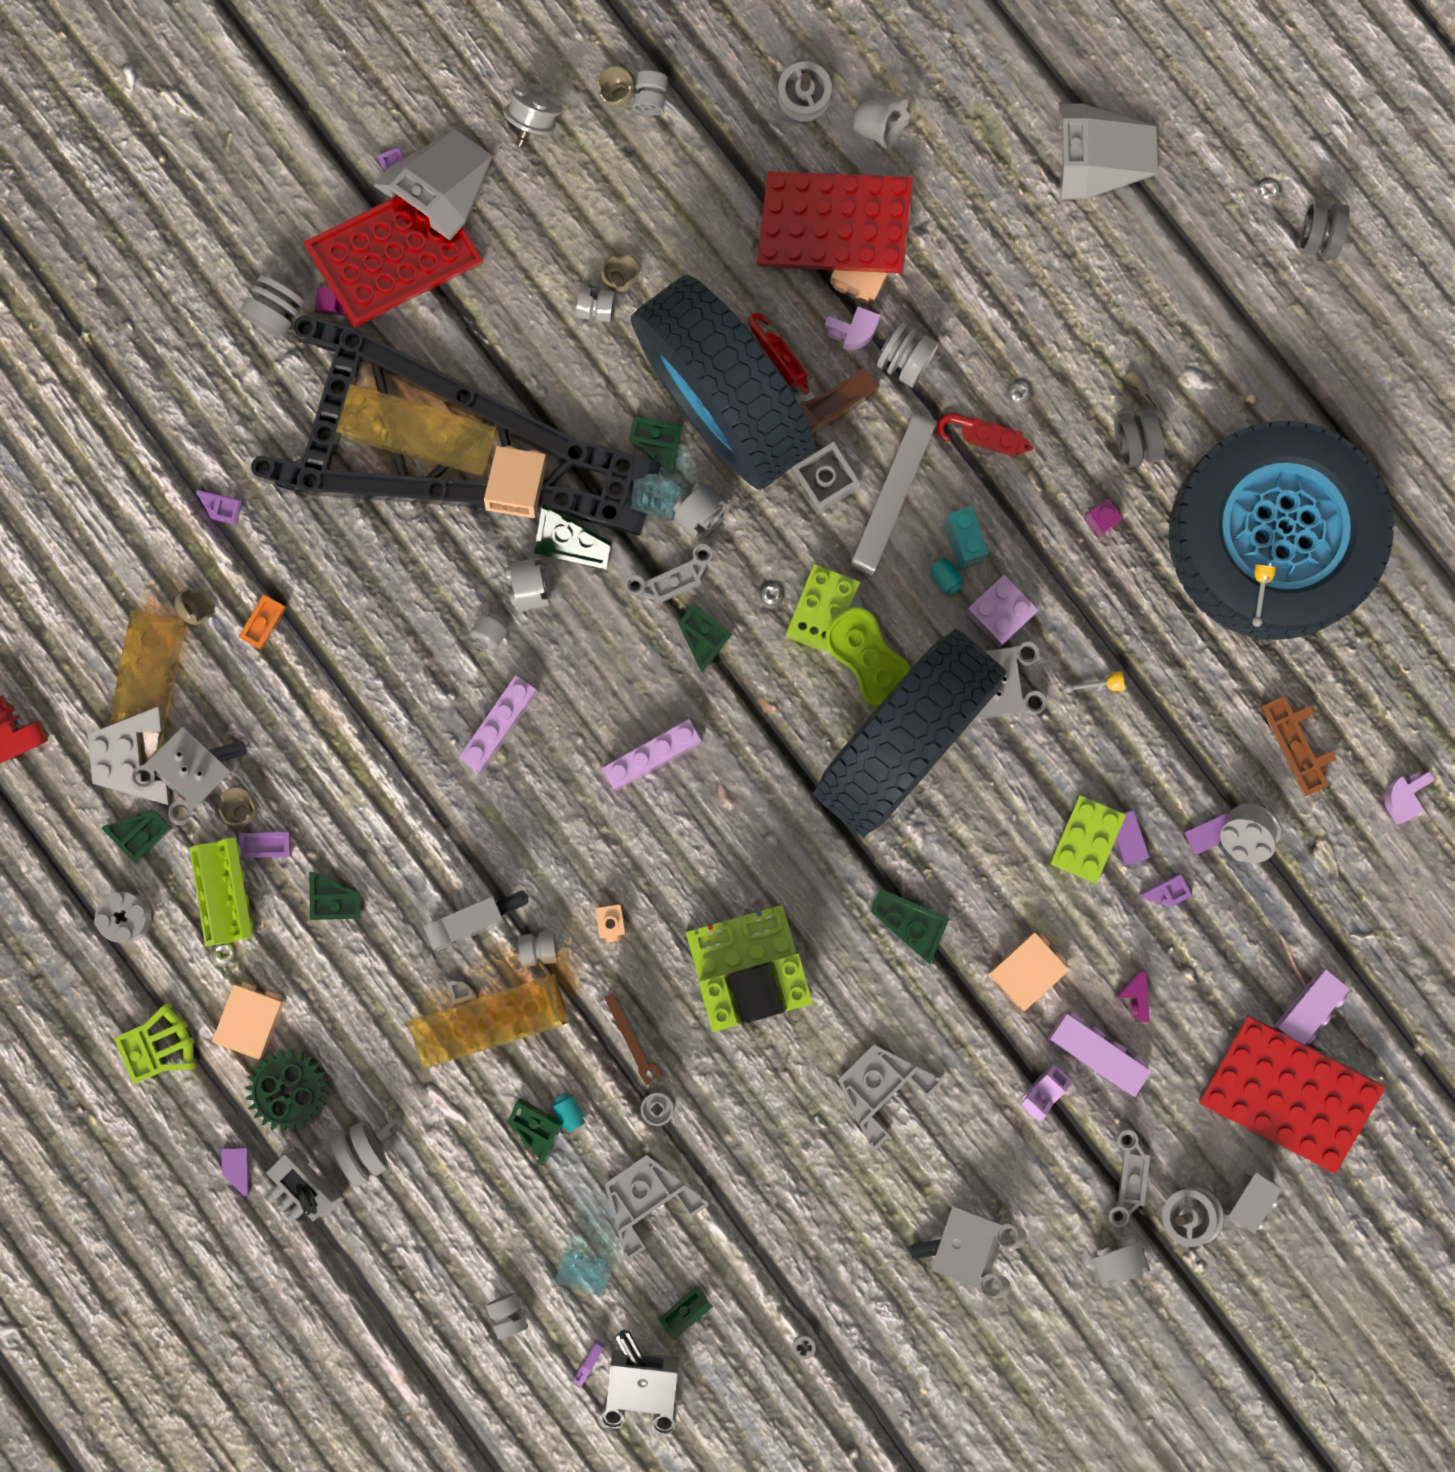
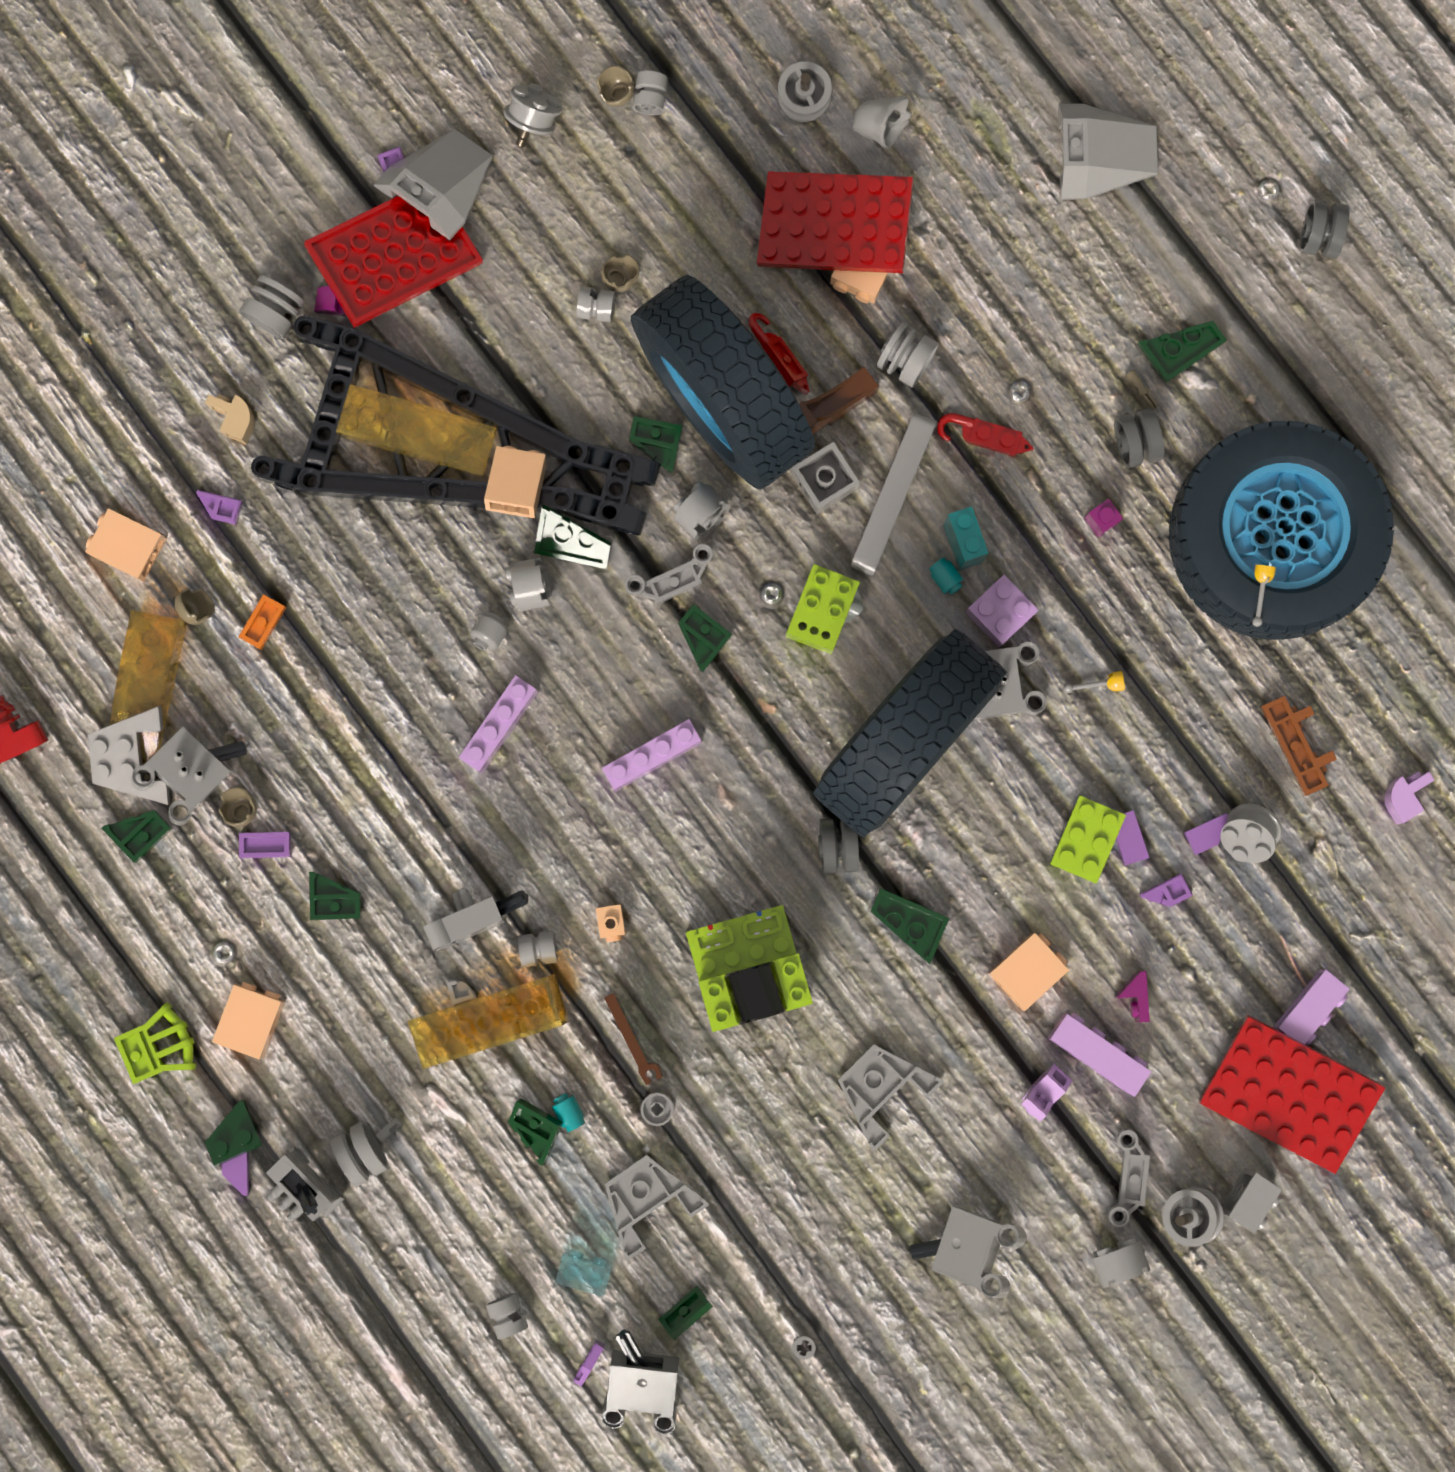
light grey brick [94,892,153,943] -> none
lime brick [189,837,253,947] -> none
dark green gear [245,1049,329,1133] -> none
clear light blue bracket [631,474,687,521] -> none
lavender brick [824,307,881,350] -> none
lime plate [825,607,911,708] -> none
none -> light nougat brick [85,508,167,582]
none -> tan brick [205,394,255,445]
none -> dark green wing [205,1100,263,1167]
none -> dark grey wheel [818,818,859,874]
none -> dark green wing [1137,321,1227,384]

